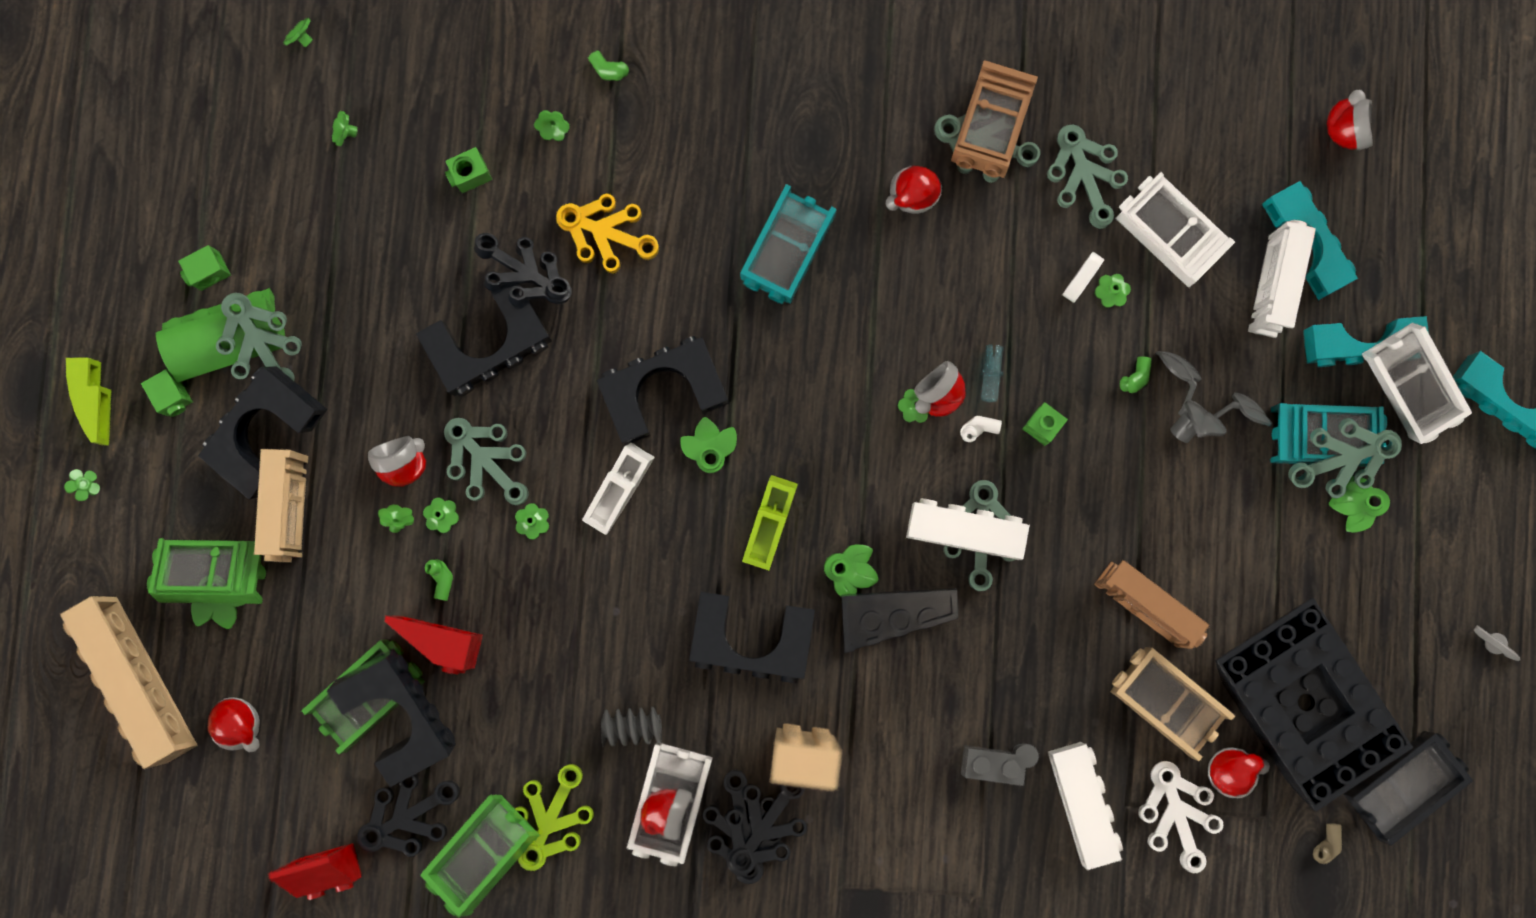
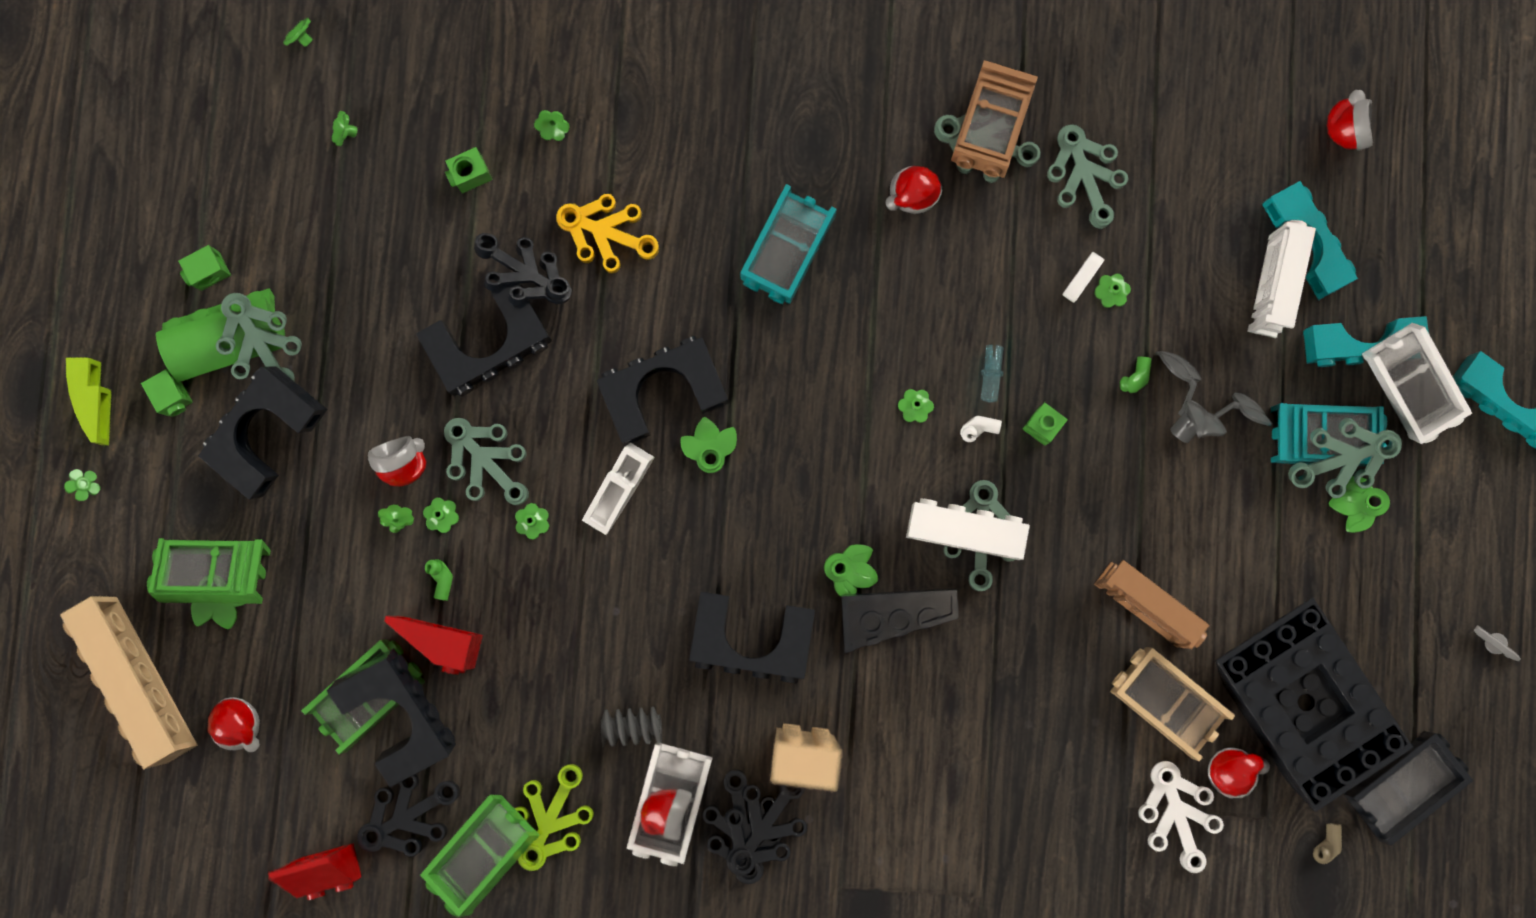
tan door [254,449,308,563] -> none
bright green arm [588,51,629,80] -> none
lime slope [742,475,798,571] -> none
light grey piece [914,361,966,417] -> none
dark grey hinge [961,743,1039,786] -> none
white brick [1048,742,1123,870] -> none
white door [1116,172,1235,288] -> none

